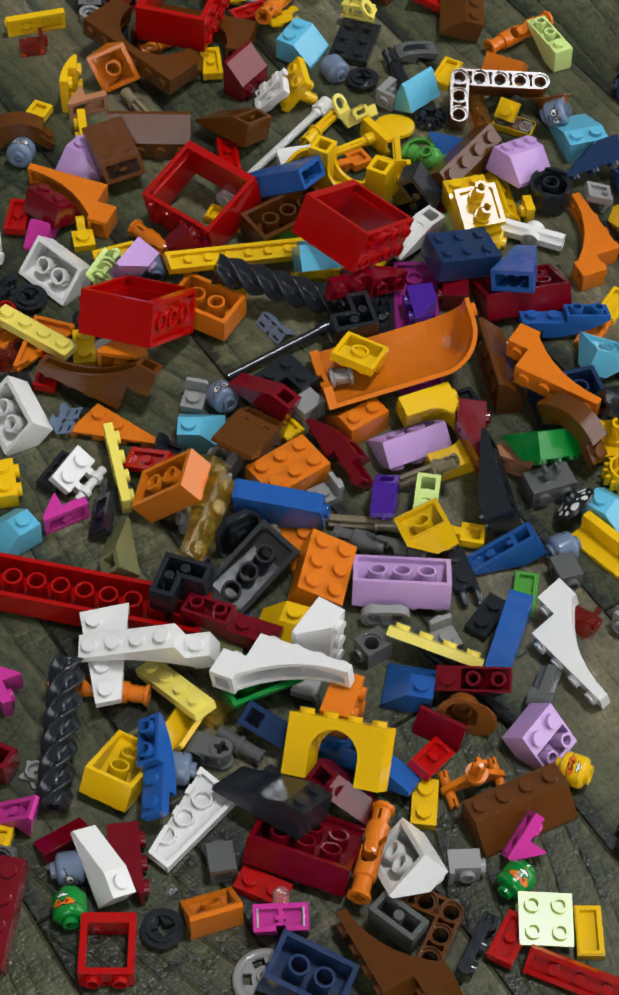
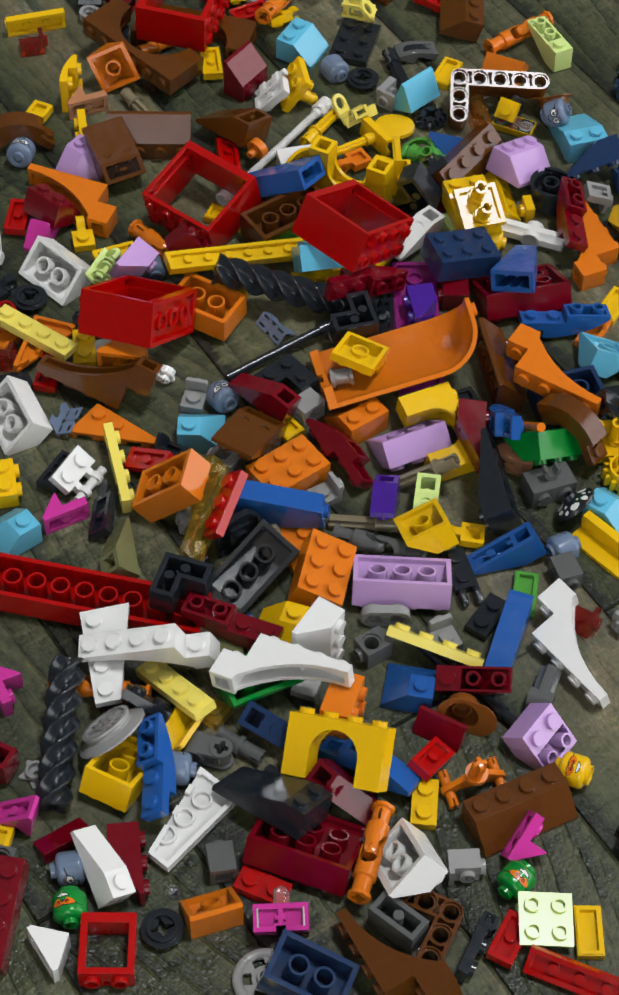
none -> white slope [26,925,71,983]
none -> light grey piece [79,705,145,760]
none -> black plate [121,683,172,722]
none -> white plate [157,364,176,384]
none -> red plate [202,470,249,540]
none -> orange tile [246,137,268,159]
none -> black plate [421,153,447,175]
none -> blue slope [488,404,524,440]
none -> orange bar [523,421,546,432]
none -> dark red slope [557,176,588,252]

